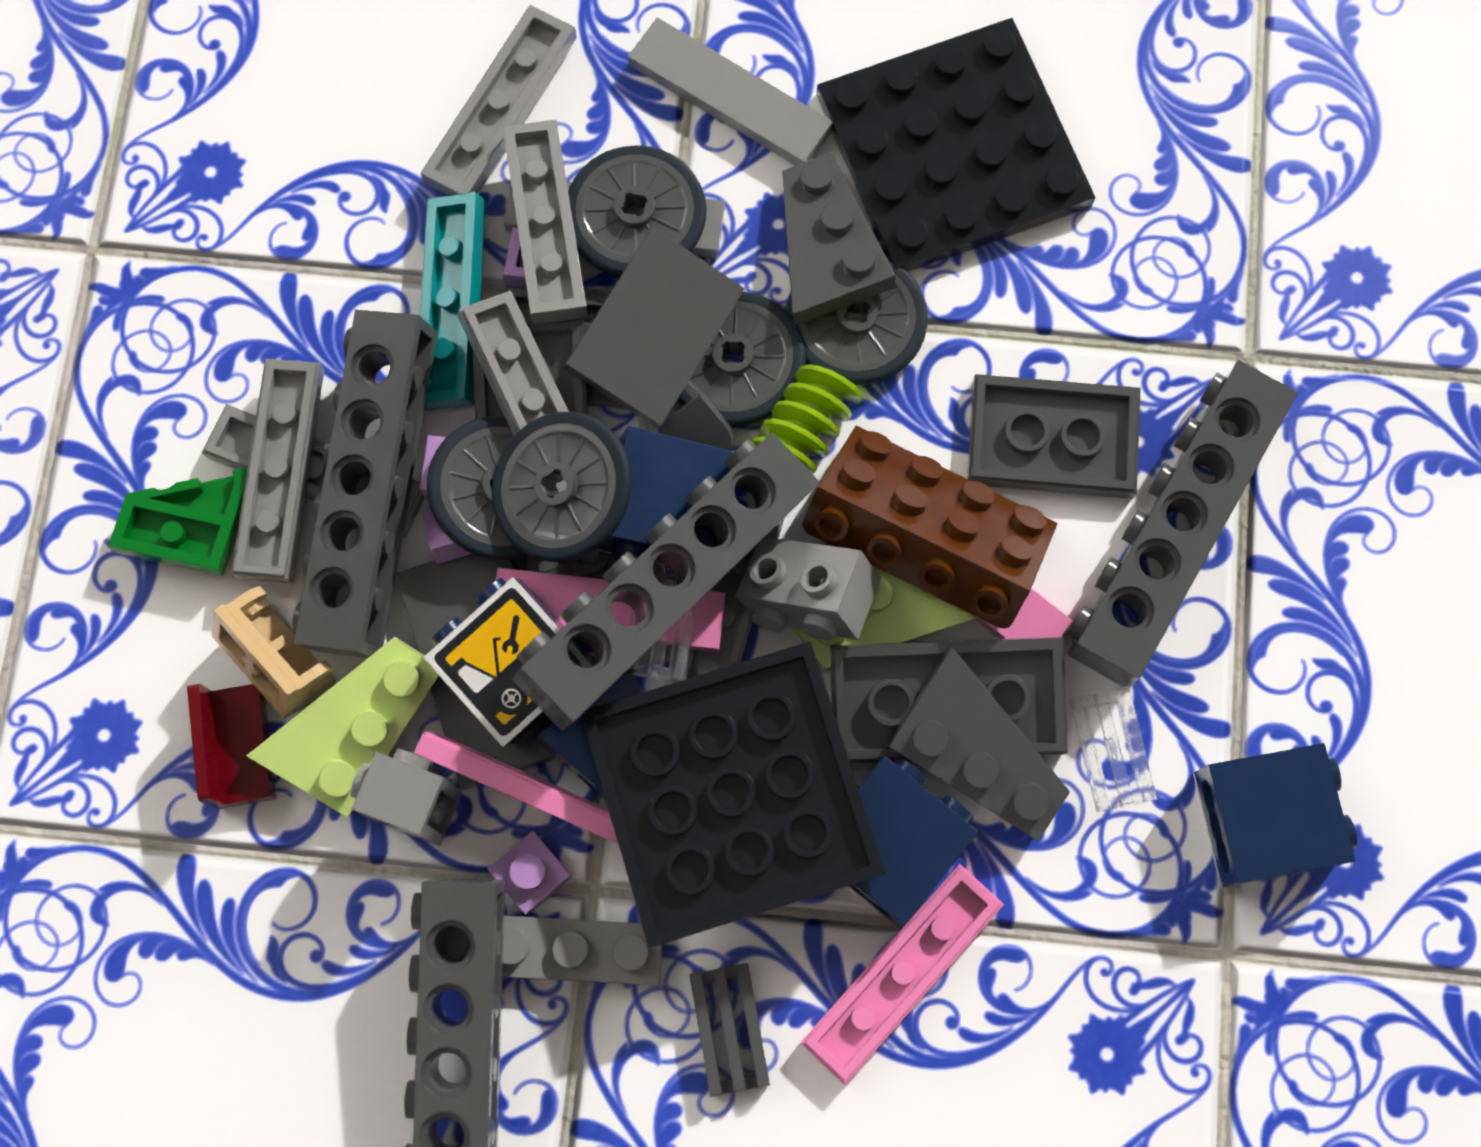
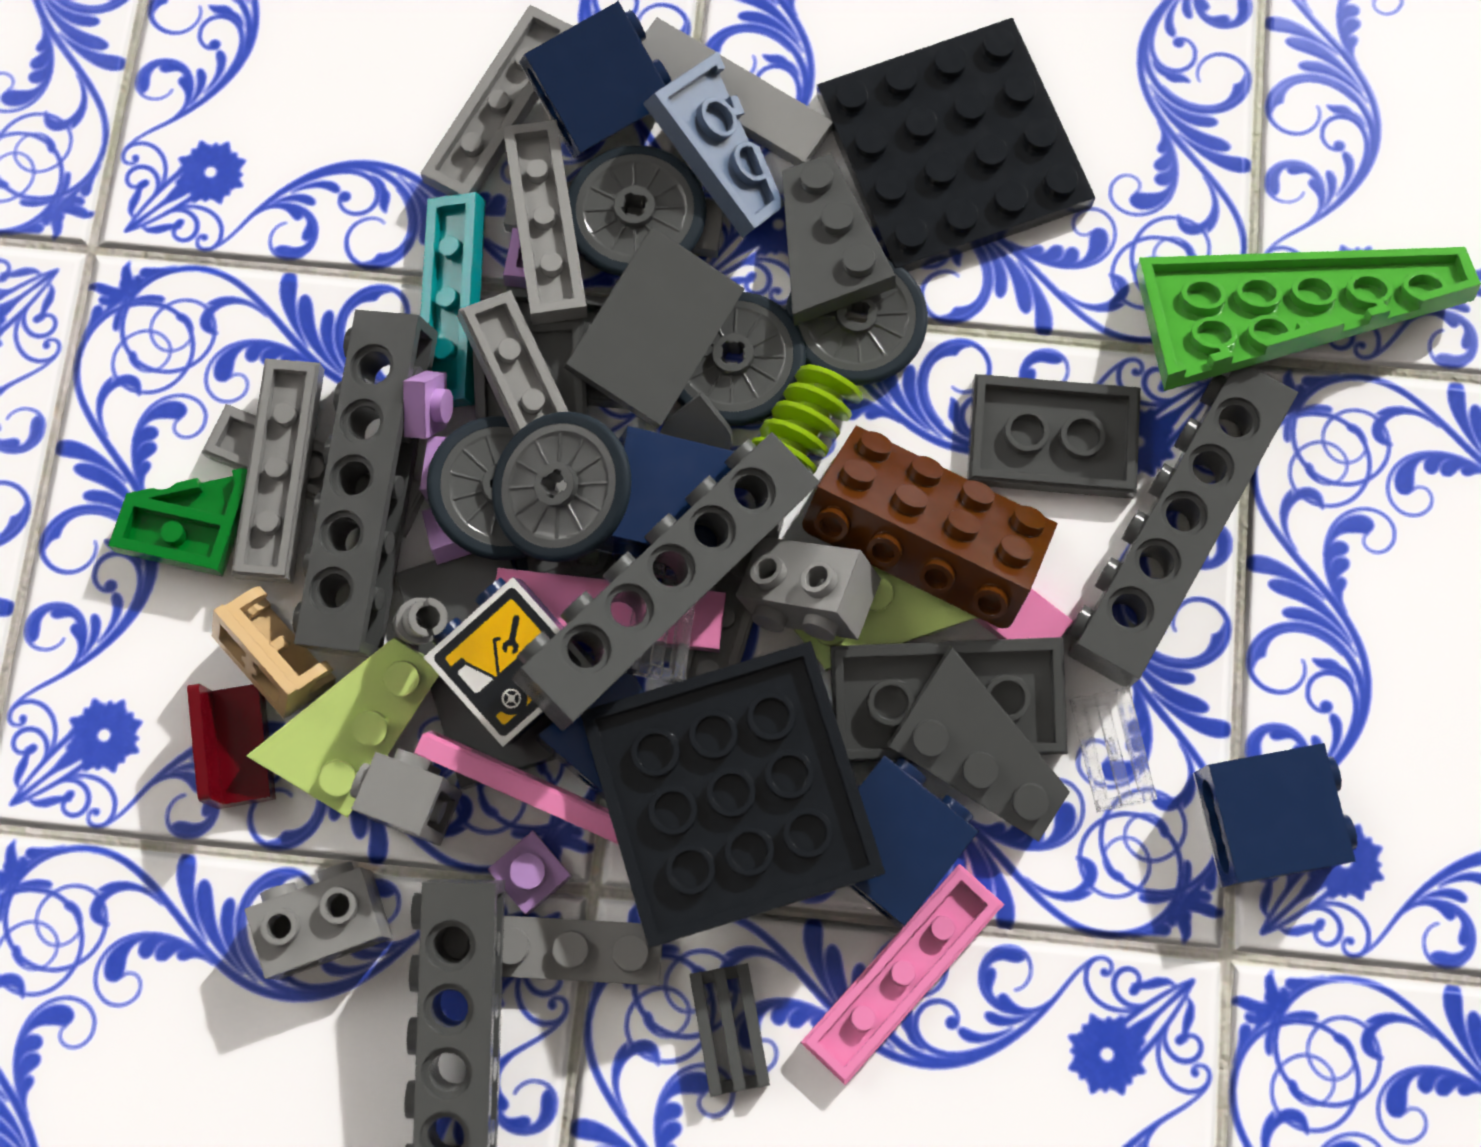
none -> light grey brick [245,862,393,980]
none -> light grey pin [391,598,448,645]
none -> lavender plate [403,370,453,439]
none -> dark blue piece [519,1,672,158]
none -> sand blue wing [643,51,785,238]
none -> bright green wing [1136,247,1481,391]

